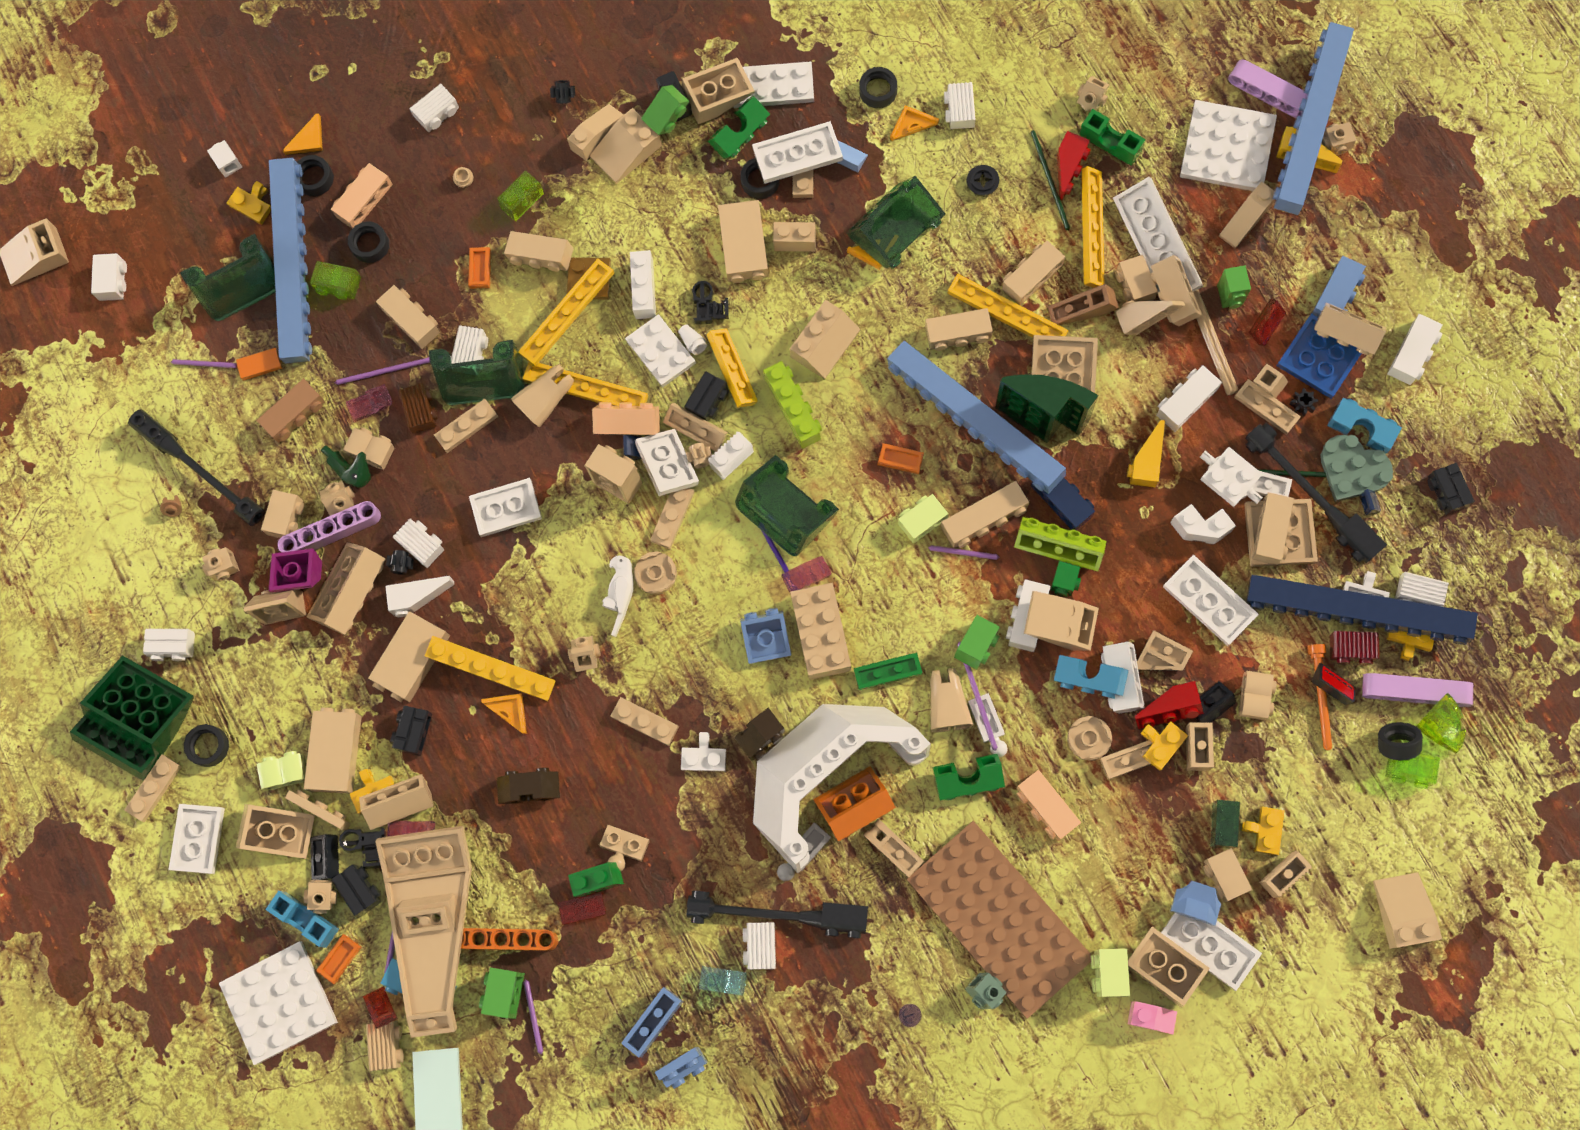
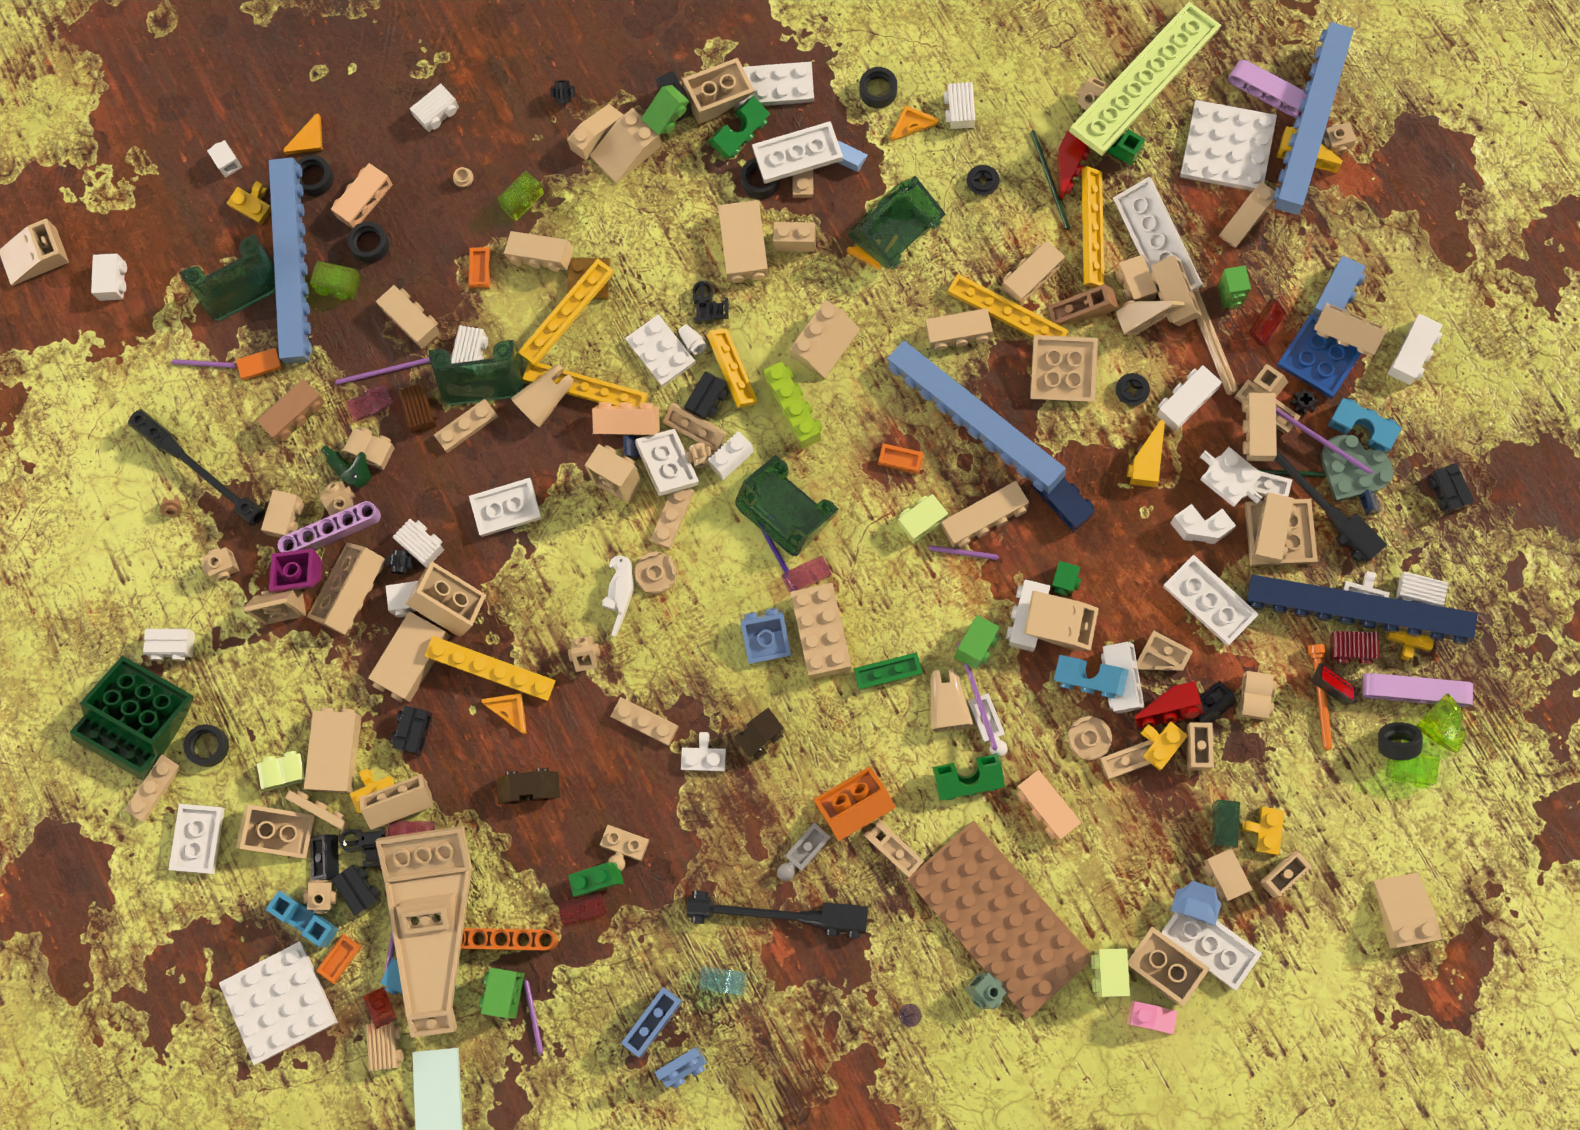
white brick [630,250,656,319] -> none
white brick [743,922,776,970] -> none
white windscreen [753,704,931,873] -> none
dark green slope [995,374,1099,443] -> none
lime brick [1014,517,1106,571] -> none
none -> tan slope [405,561,486,638]
none -> yellowish green plate [1069,2,1221,156]
none -> black gear [1116,373,1150,407]
none -> tan brick [1242,393,1277,461]
none -> medium lavender axle [1276,407,1373,474]

